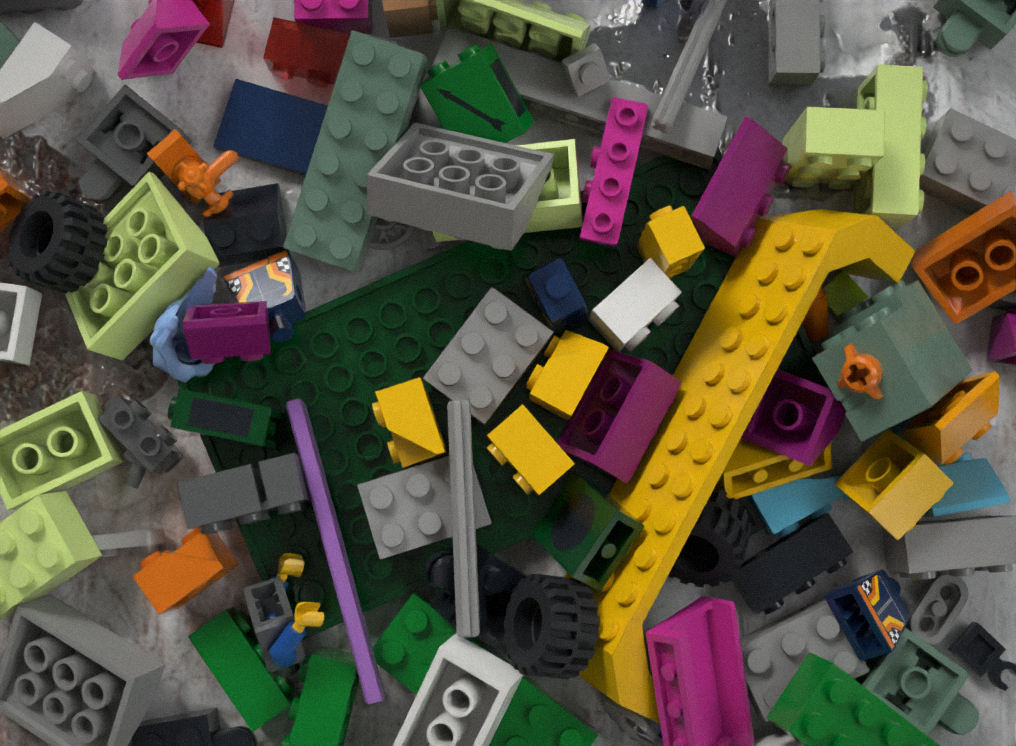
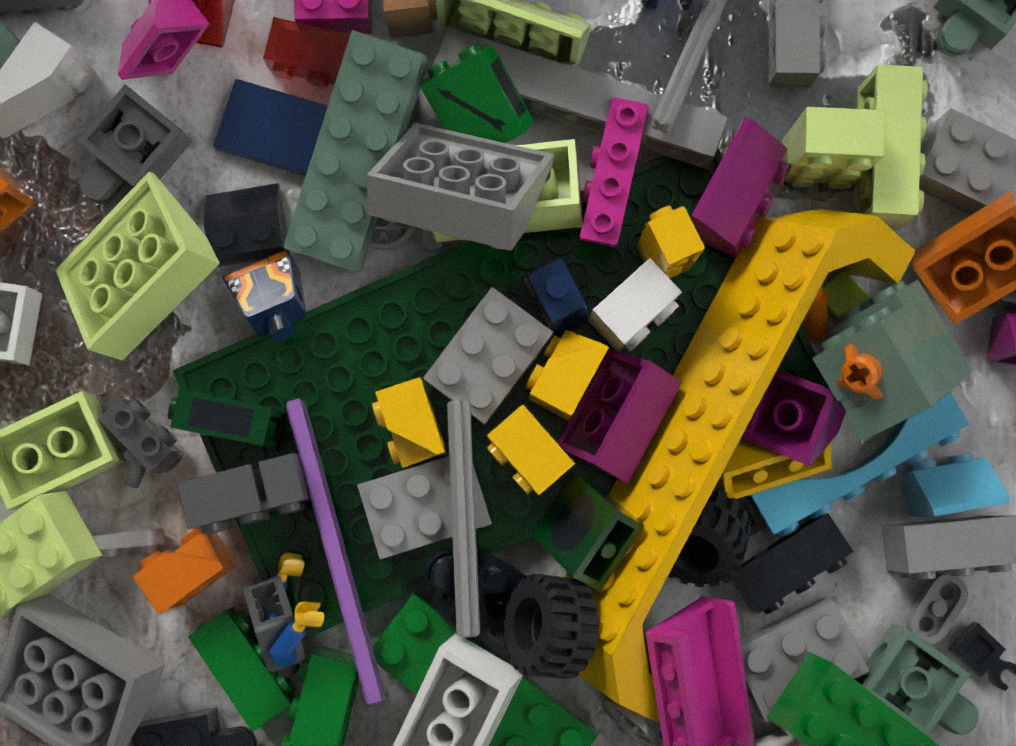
black tyre [7,190,108,294] -> none
orange piece [147,129,239,218] -> none
light blue hair [149,267,217,383] -> none
magenta slope [183,301,271,364] -> none
light grey plate [561,43,611,97] -> none
dark blue torso [824,569,909,661] -> none
yellow slope [834,429,954,540] -> none
light orange slope [899,370,1000,466] -> none

